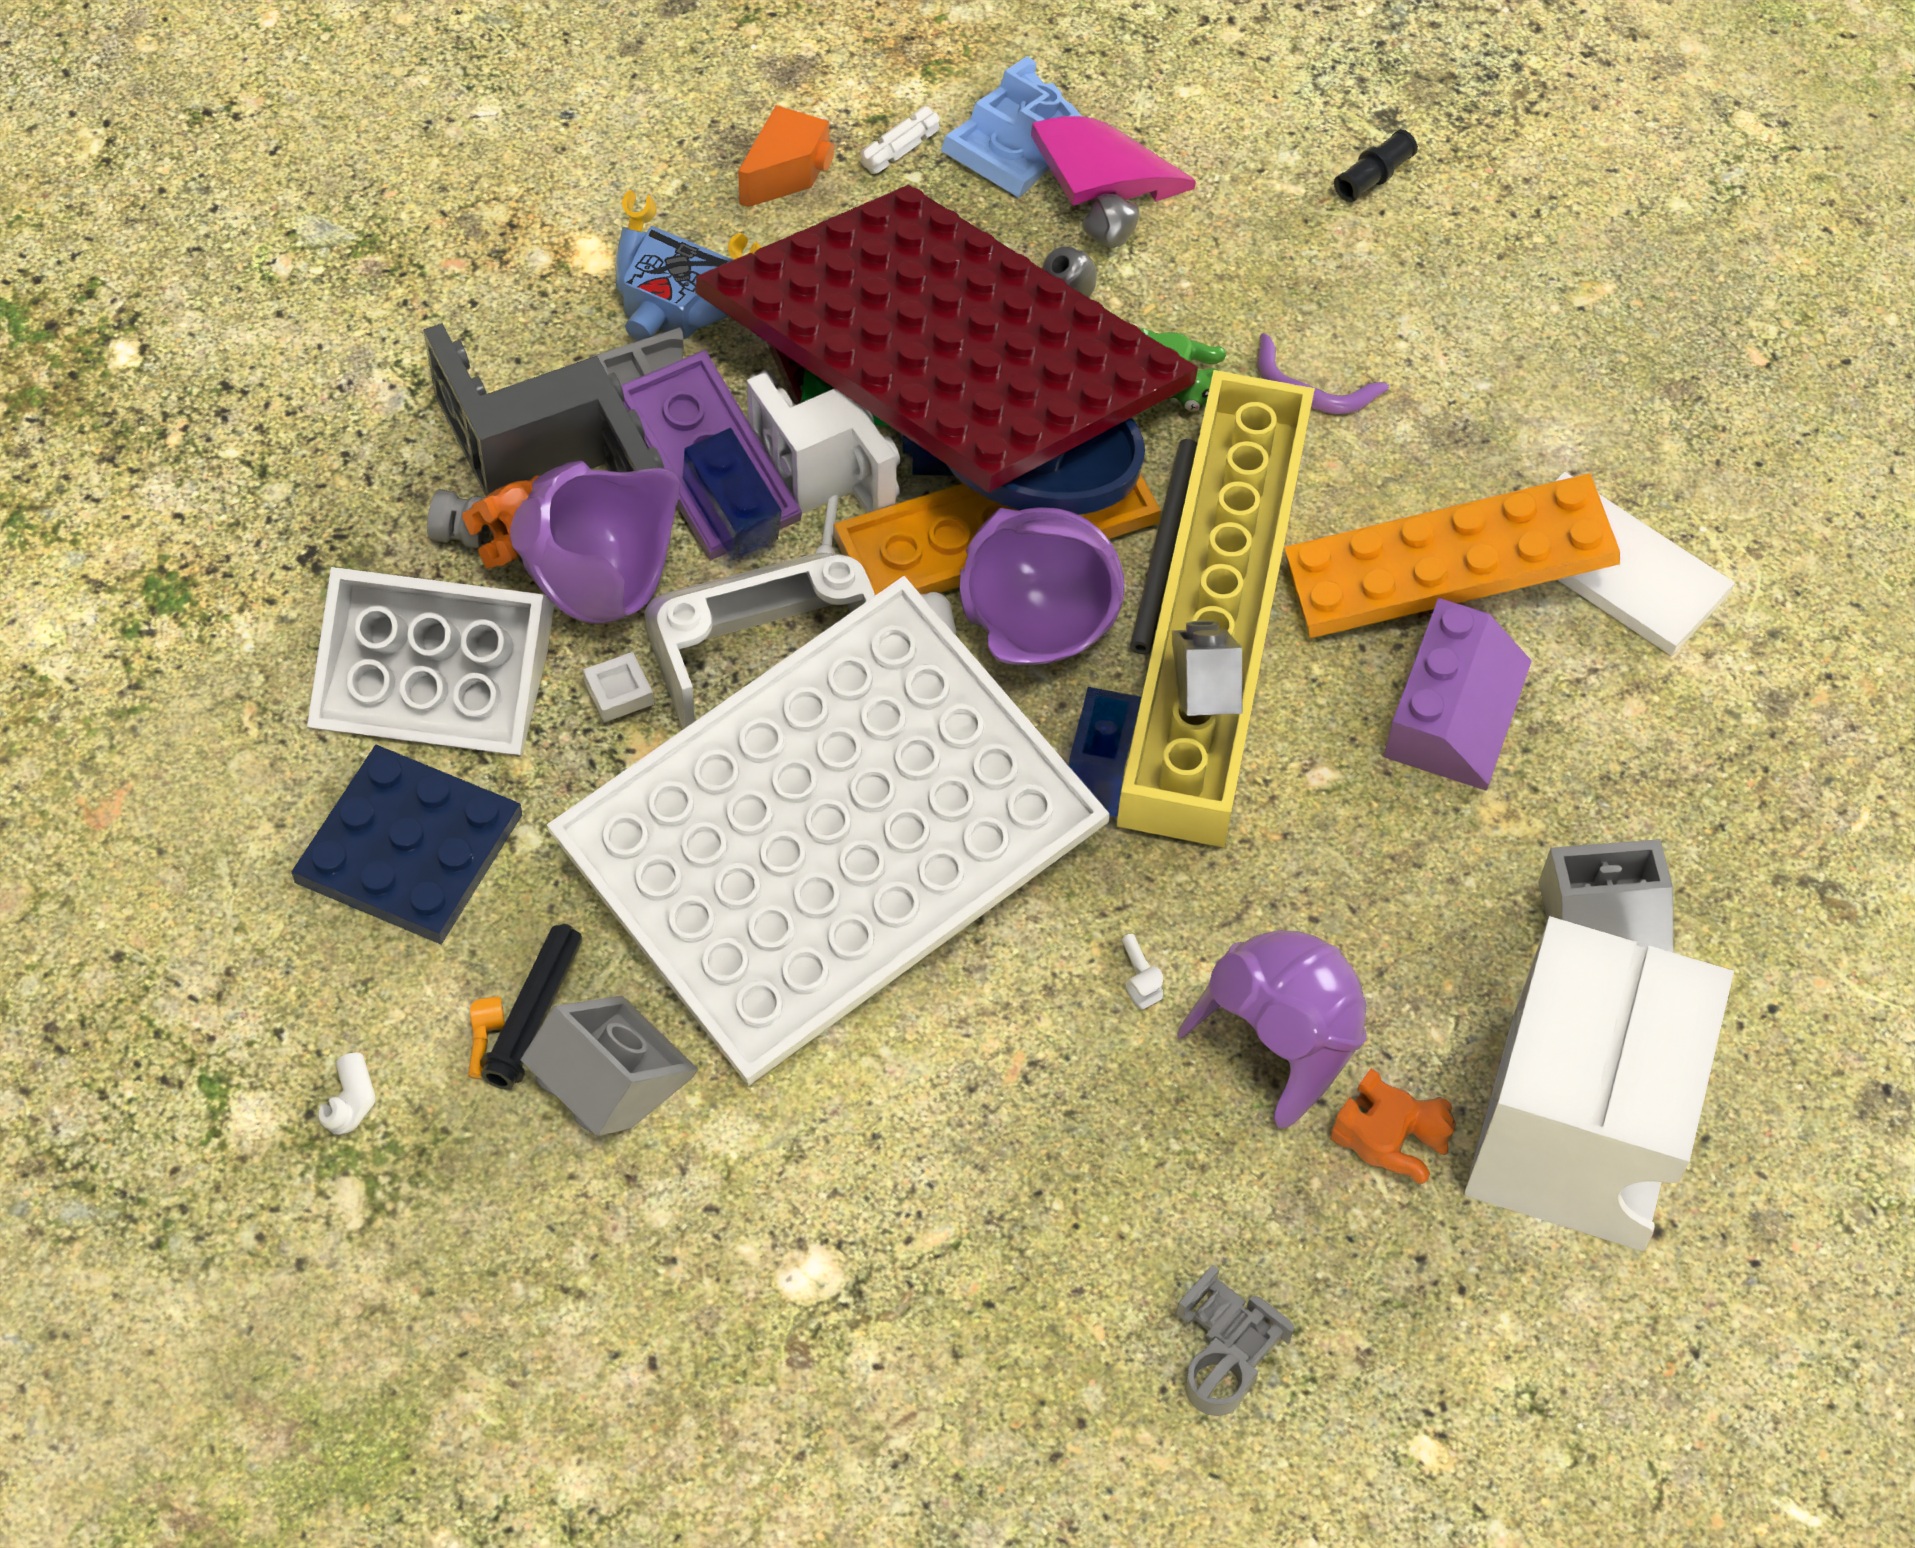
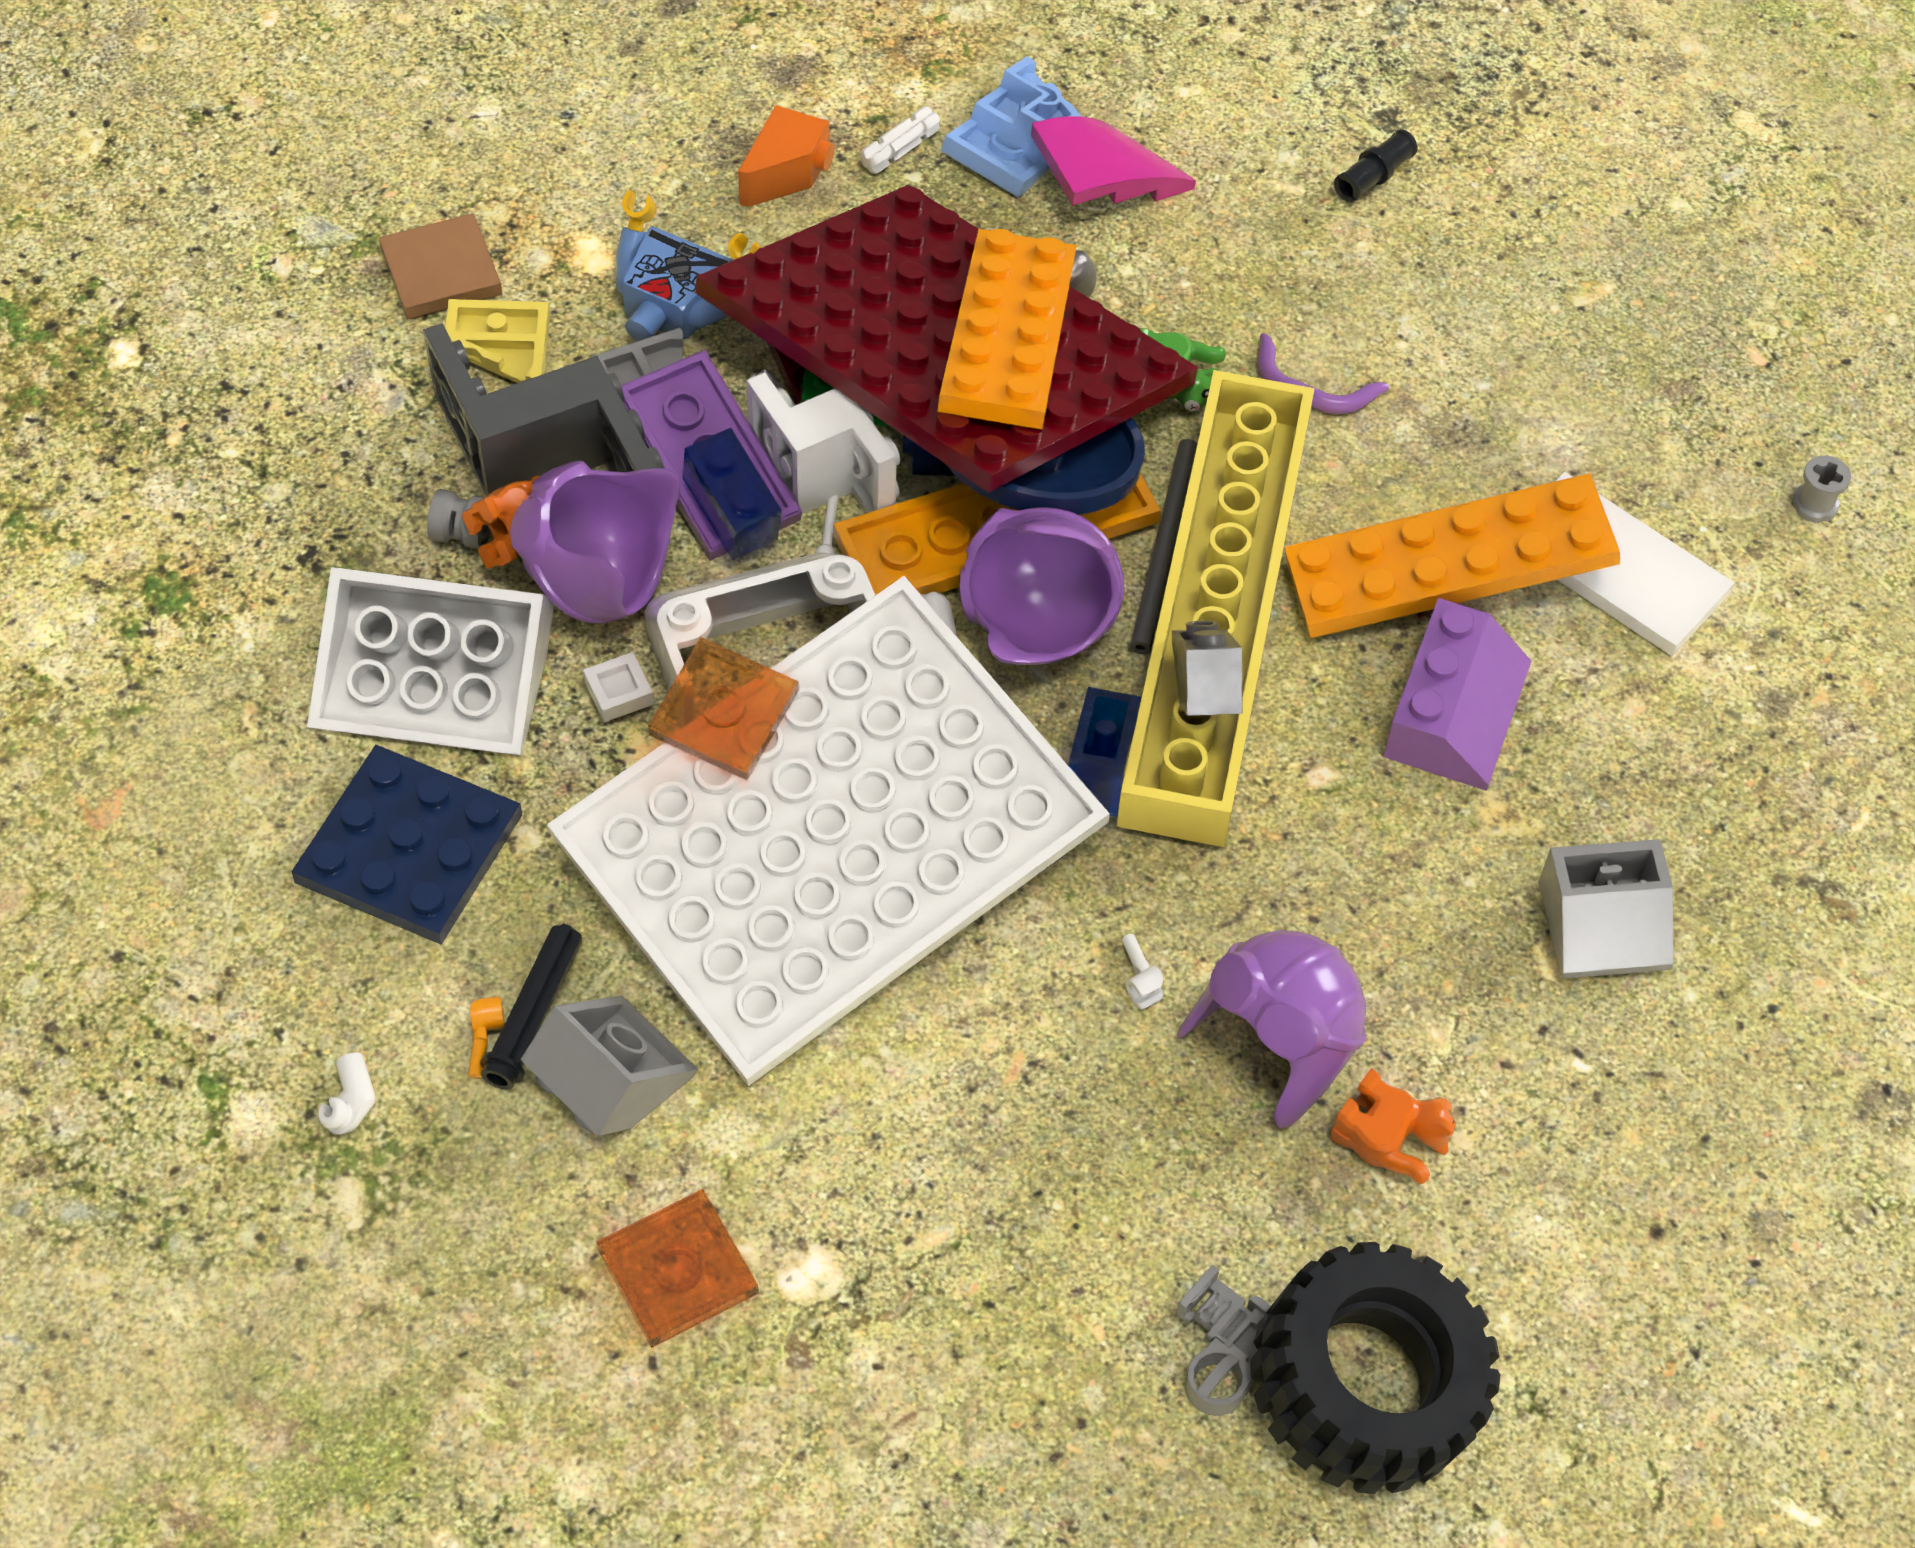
flat silver piece [1082,193,1139,248] -> none
white piece [1464,916,1734,1251] -> none
none -> medium nougat tile [379,213,503,319]
none -> light yellow wing [445,299,550,383]
none -> clear orange tile [596,1189,759,1348]
none -> clear orange tile [647,637,800,781]
none -> light orange plate [937,229,1077,430]
none -> black tyre [1250,1242,1501,1494]
none -> light grey bush [1792,455,1851,523]

